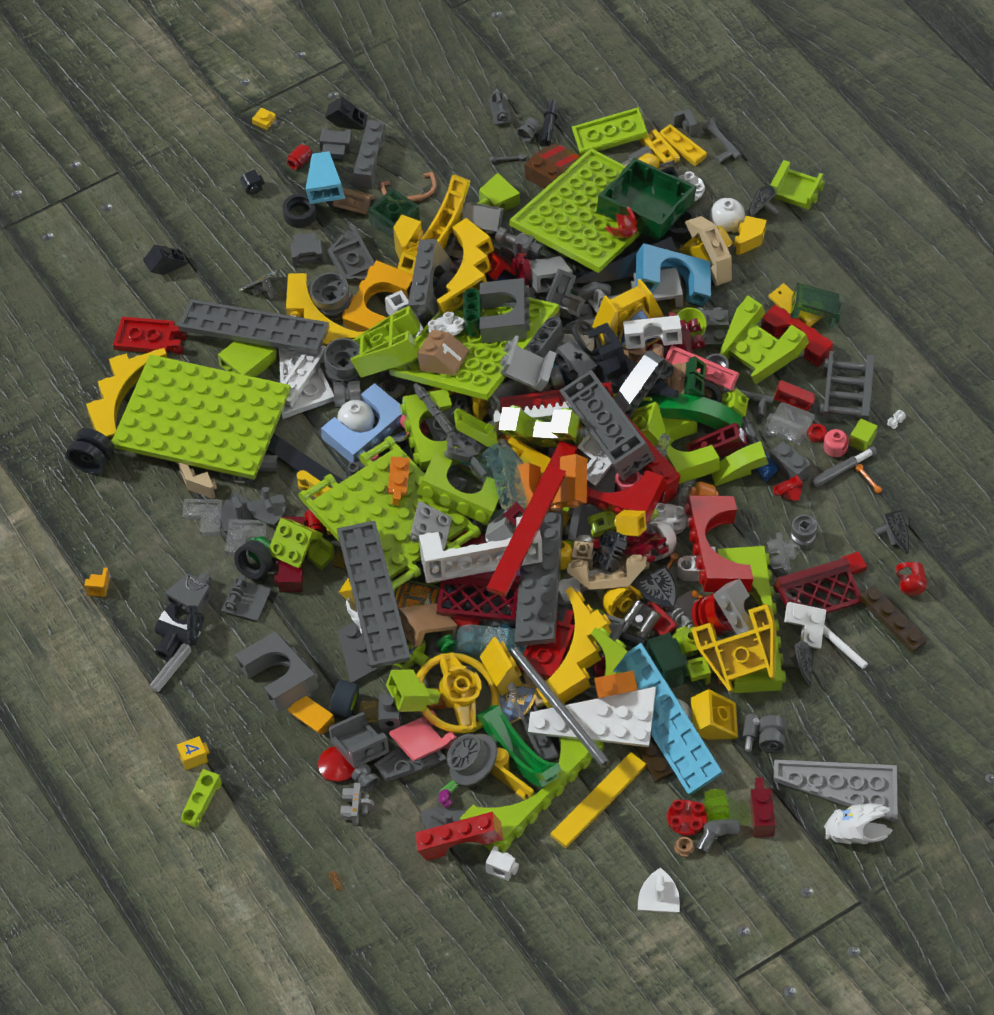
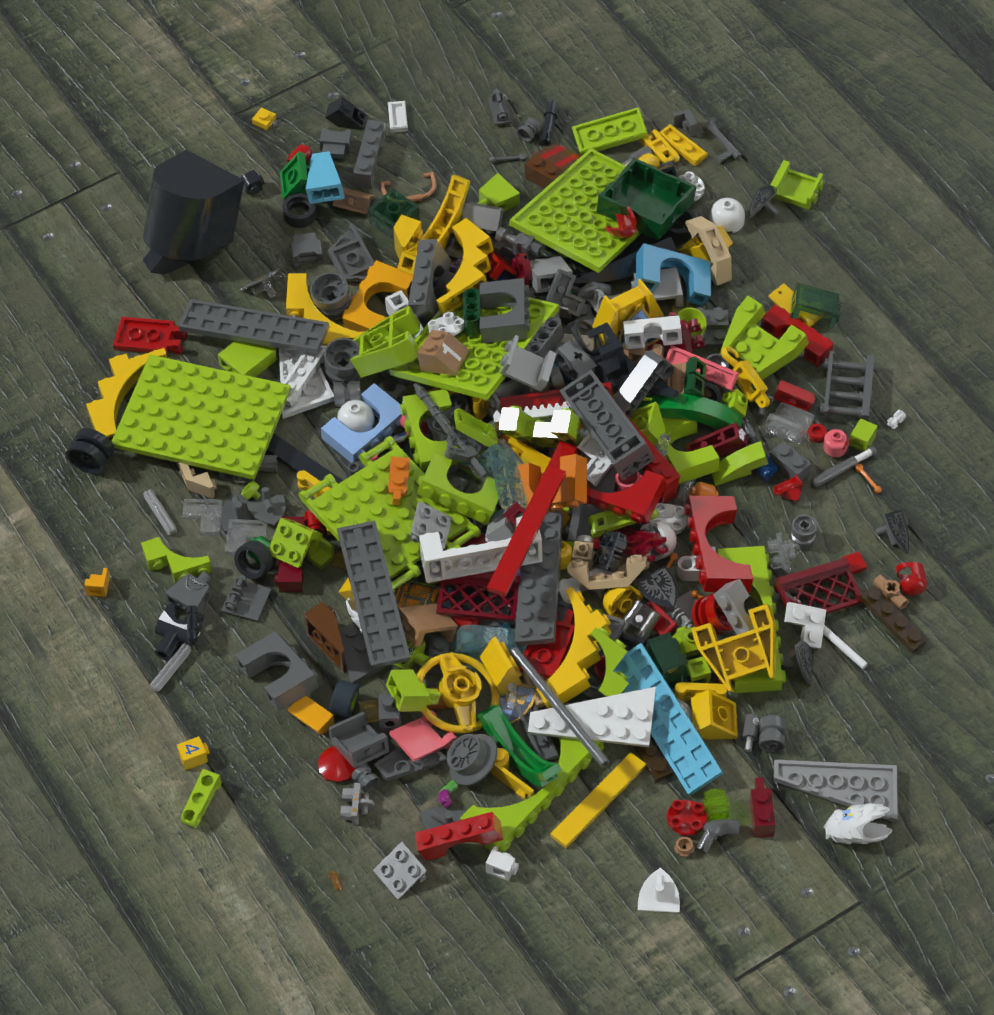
green bush [437,635,457,654] -> none
orange slope [594,670,638,698] -> none
yellow brick [614,510,647,536] -> none
yellow slope [734,216,767,255] -> none
none -> lime arch [141,537,212,583]
none -> black brick [143,150,244,261]
none -> light grey axle [143,489,177,536]
none -> lime tile [241,480,261,500]
none -> green bracket [280,151,310,200]
none -> reddish brown slope [304,601,347,673]
none -> light grey hinge [373,842,427,900]
none -> white tile [388,101,408,133]
none -> yellow plate [674,682,727,701]
none -> yellow piece [721,346,770,408]
none -> medium nougat axle [873,574,909,610]

